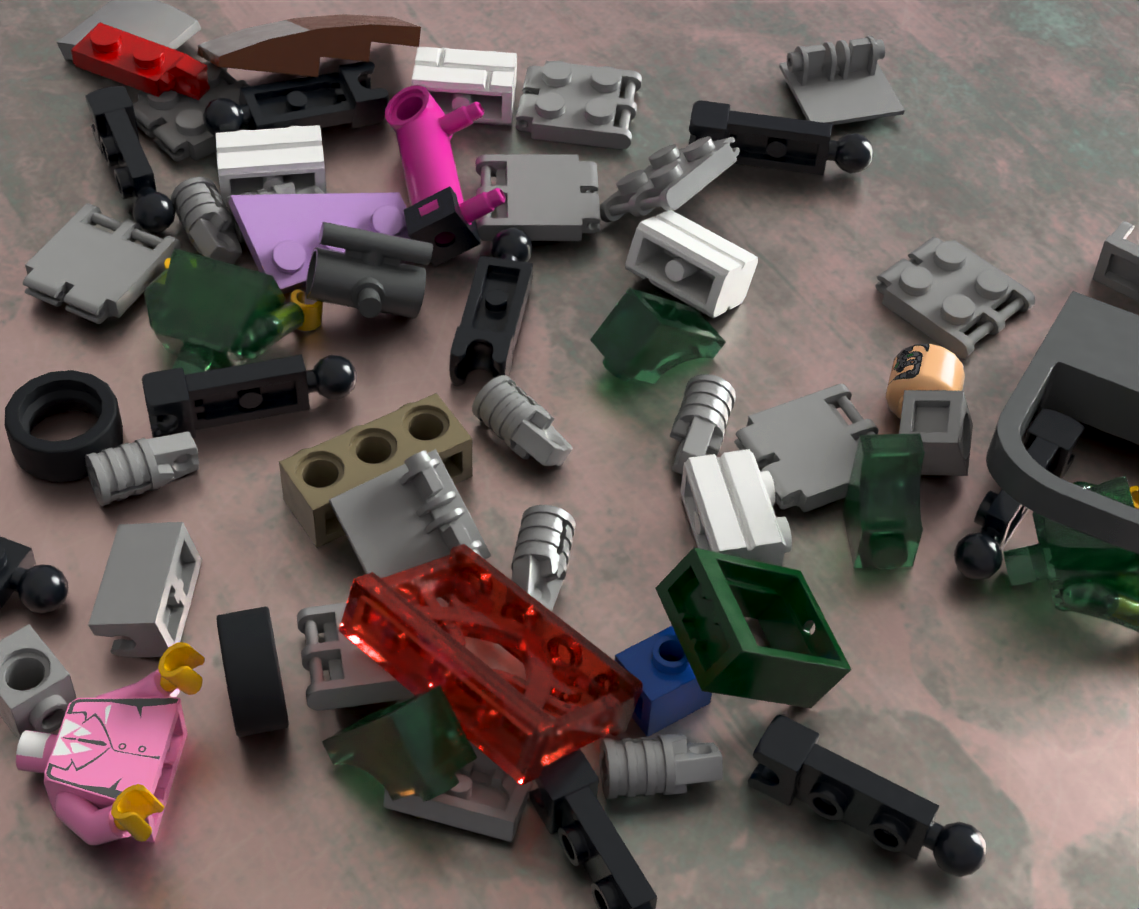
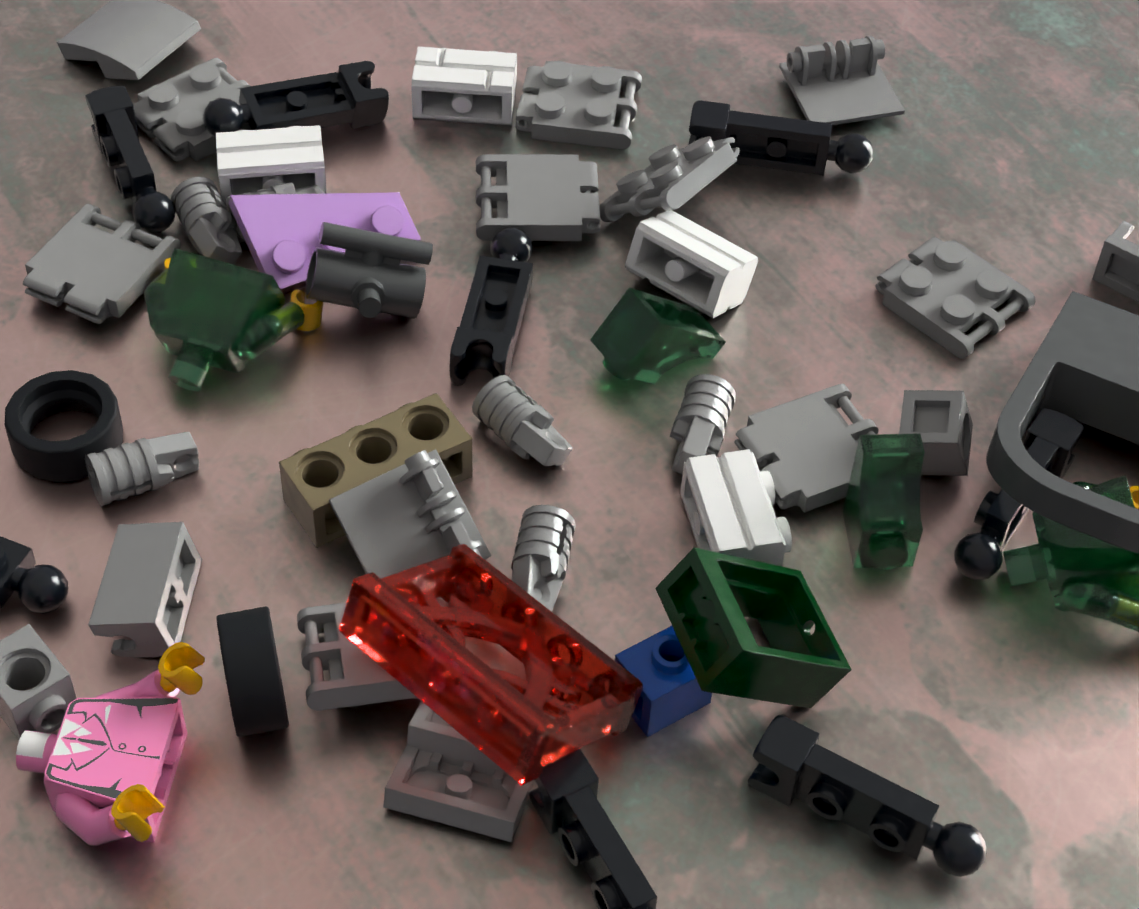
red hinge [71,22,210,100] -> none
black plate [142,354,357,439] -> none
reddish brown slope [197,14,421,77] -> none
arch [322,685,477,802] -> none
dark pink piece [385,85,506,267] -> none
light grey hinge [600,734,723,799] -> none
light nougat head [886,344,965,419] -> none

